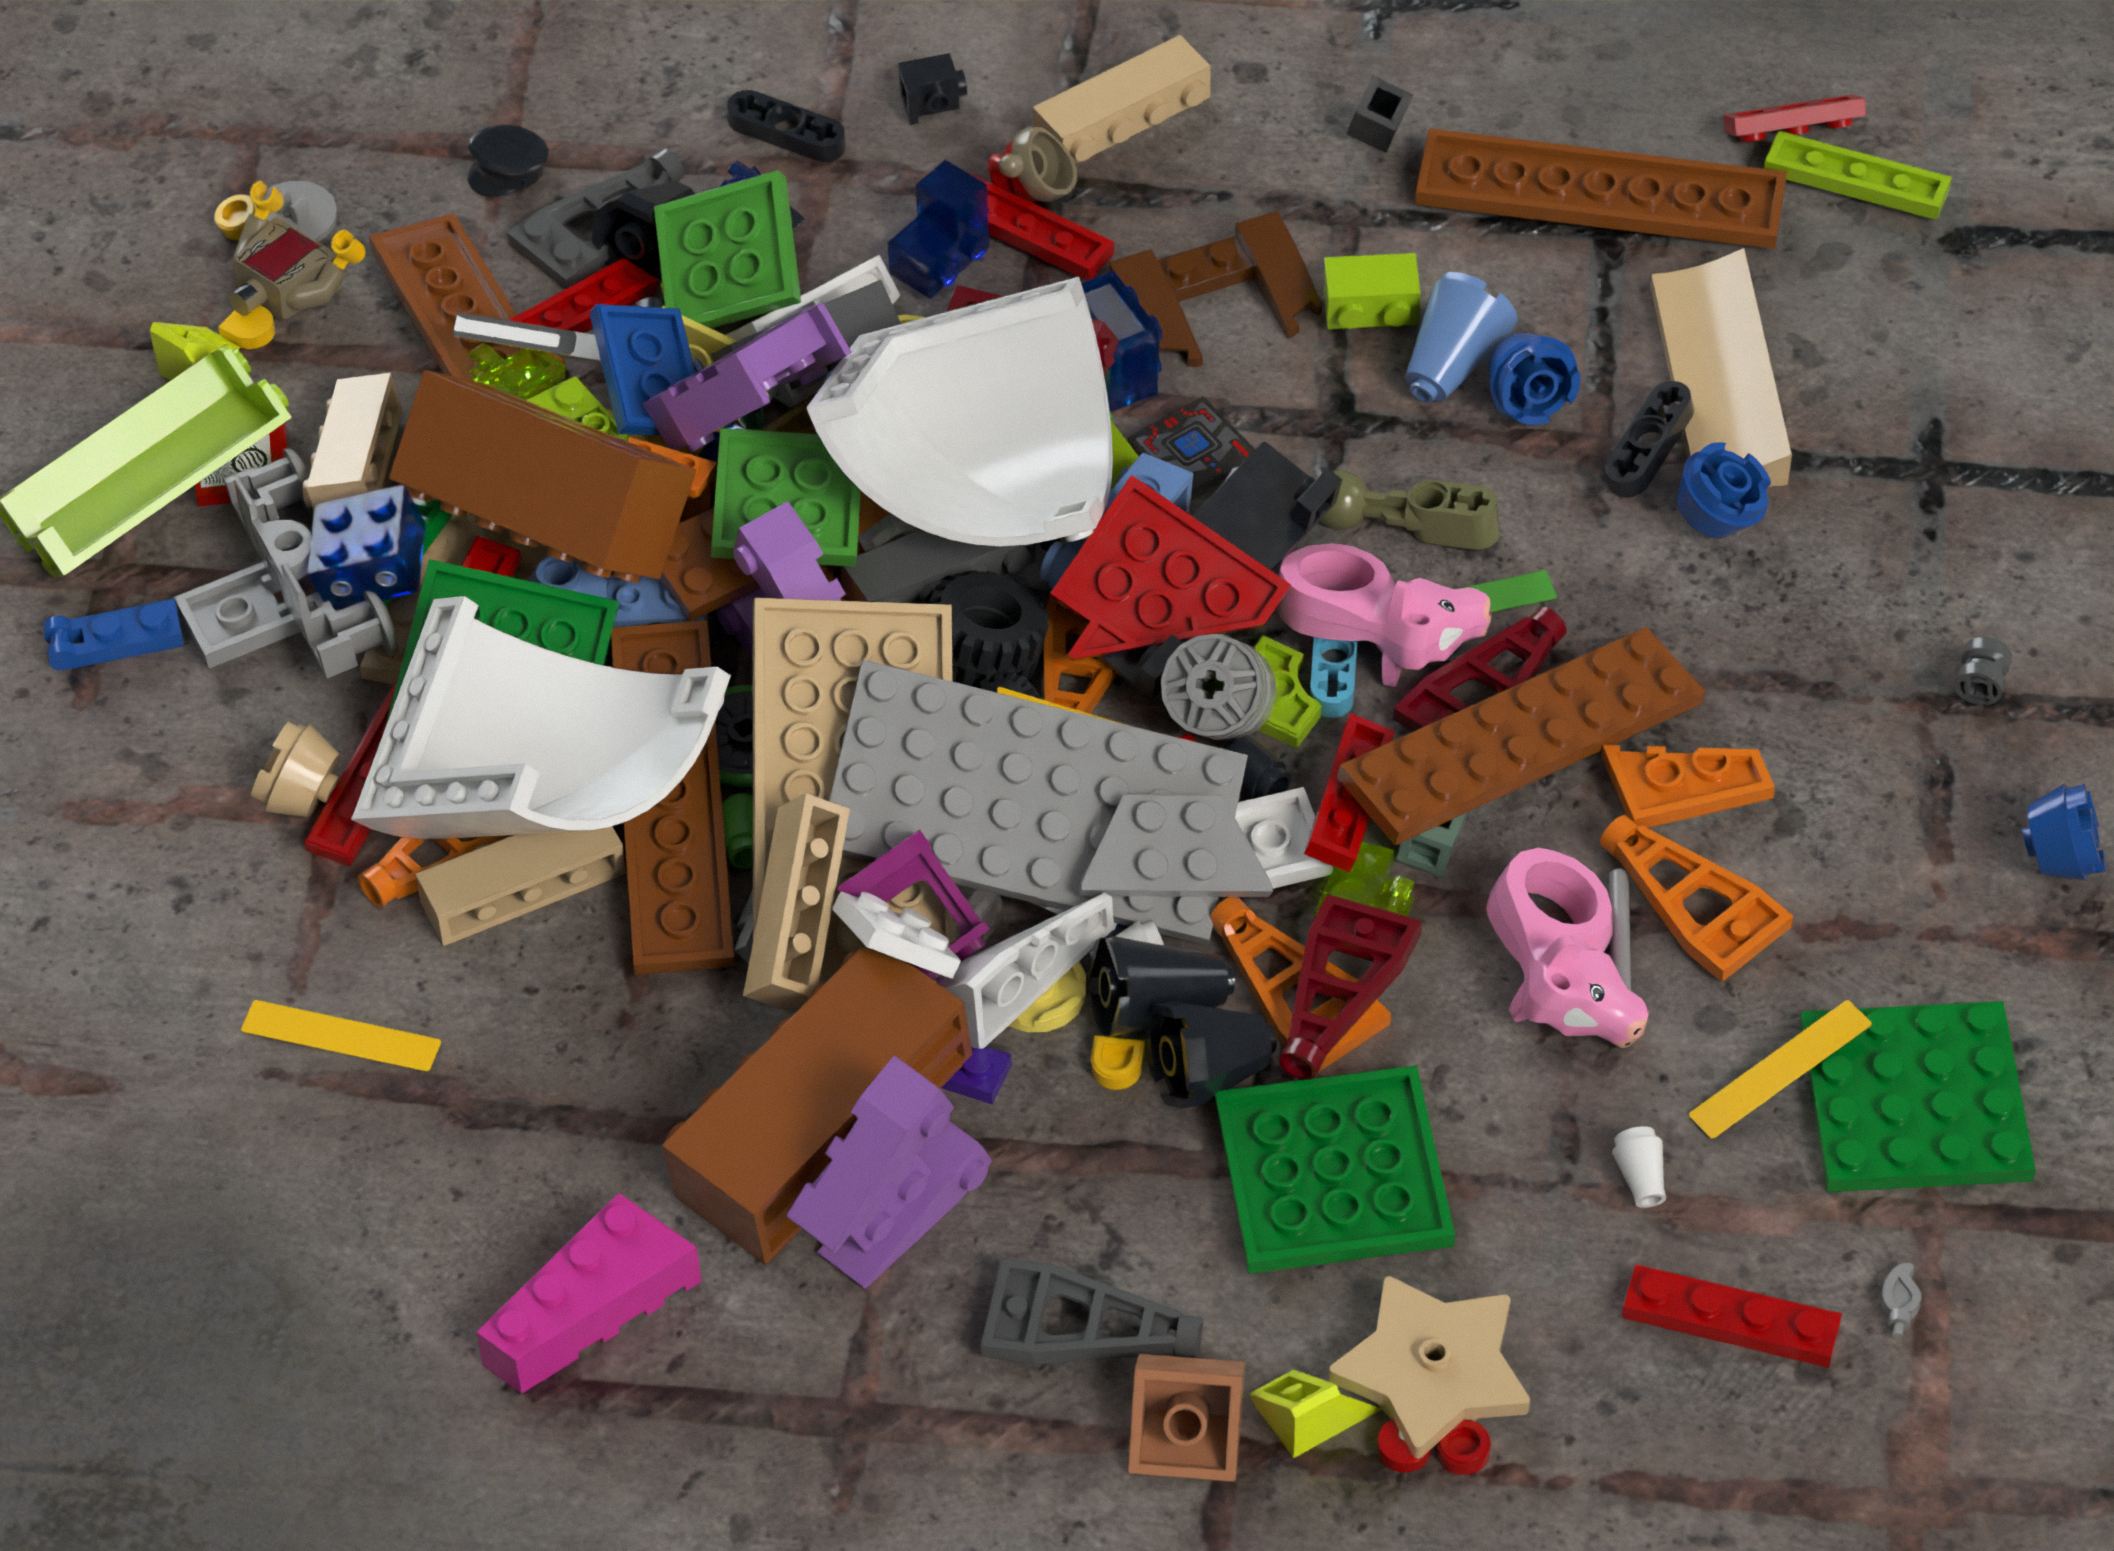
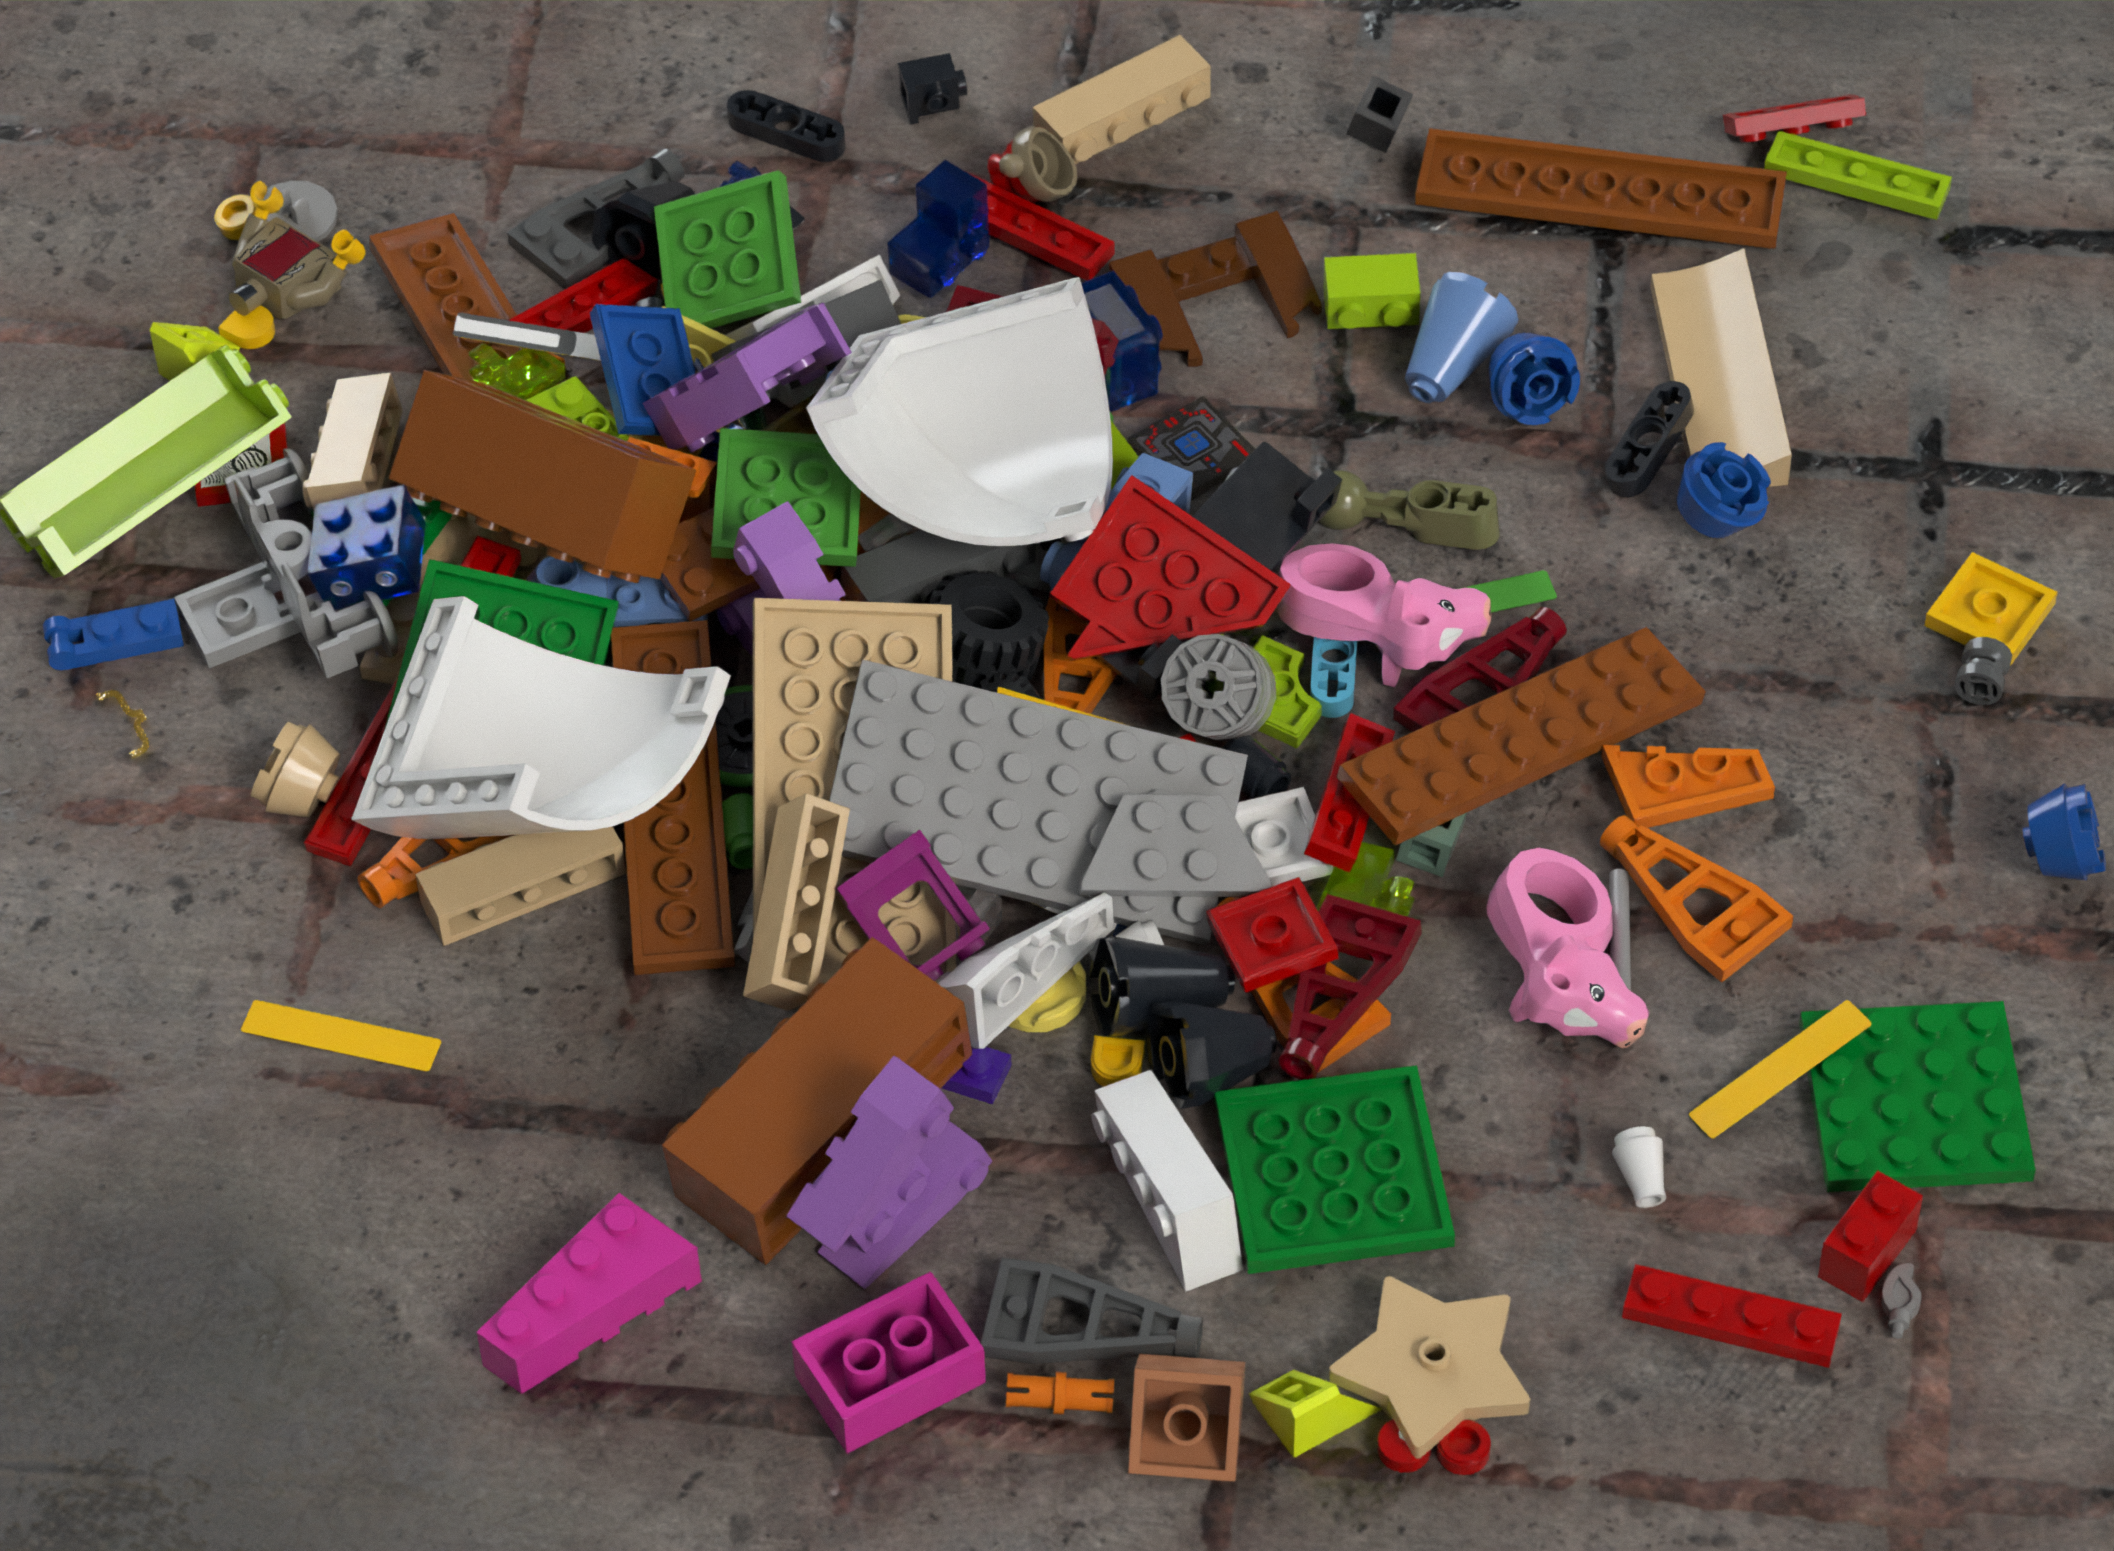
black piece [468,124,549,197] -> none
white plate [832,891,961,979] -> none
none -> clear yellow piece [96,690,150,759]
none -> dark pink brick [791,1271,986,1453]
none -> orange pin [1005,1372,1114,1415]
none -> white wedge [1091,1070,1243,1292]
none -> red tile [1206,877,1339,993]
none -> red brick [1818,1170,1923,1302]
none -> yellow plate [1924,552,2058,666]

